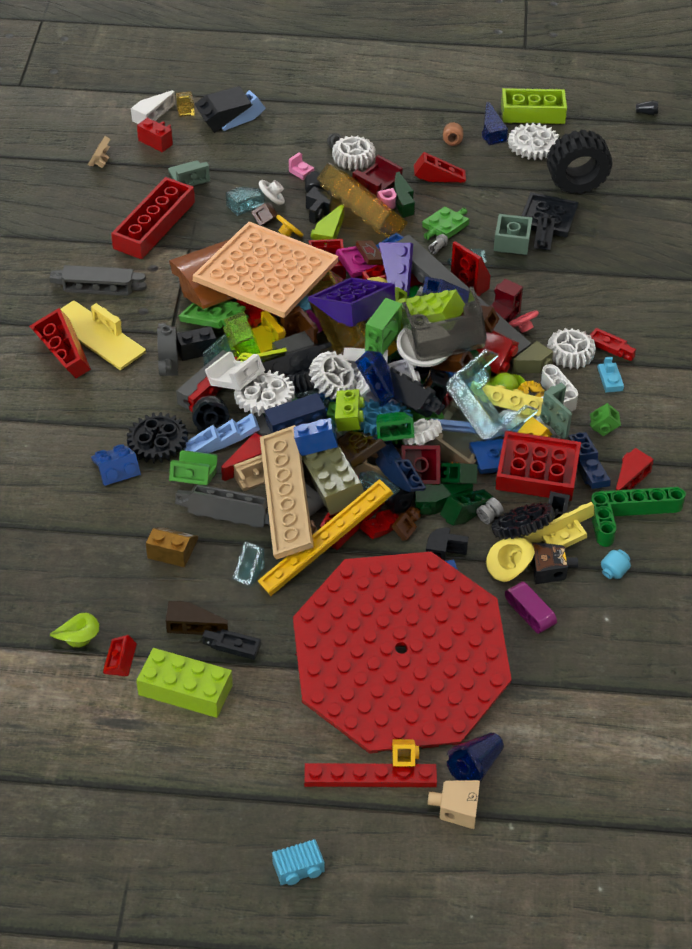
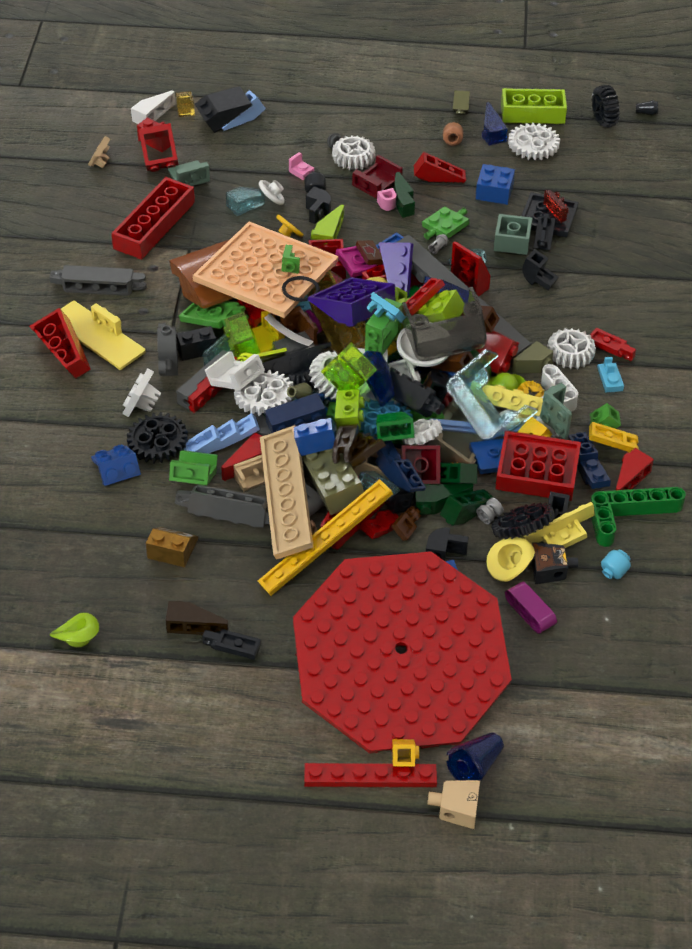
red slope [103,635,137,676] -> none
lime brick [136,648,233,718] -> none
black cylinder [192,396,230,432] -> none
clear light blue slope [232,541,265,586] -> none
panel [252,203,278,226] -> none
medium azure brick [272,839,325,885] -> none
clear yellow brick [317,163,408,238] -> none
dark red brick [491,279,523,323] -> none
coral piece [509,310,539,333] -> none
black tyre [547,130,613,194] -> none
none -> white plate [122,368,161,417]
none -> red window [139,123,179,172]
none -> white sticker [264,314,314,346]
none -> bright green bracket [281,245,300,274]
none -> black tyre [282,276,320,302]
none -> olive cone [287,383,313,399]
none -> clear neon green brick [321,342,377,391]
none -> dark brown hinge [332,424,360,464]
none -> medium azure plate [367,292,406,323]
none -> red tile [402,278,445,320]
none -> olive slope [453,90,470,115]
none -> blue brick [476,164,515,205]
none -> black brick [522,249,559,291]
none -> clear red plate [543,190,569,223]
none -> yellow plate [589,422,639,453]
none -> black gear [591,85,620,128]

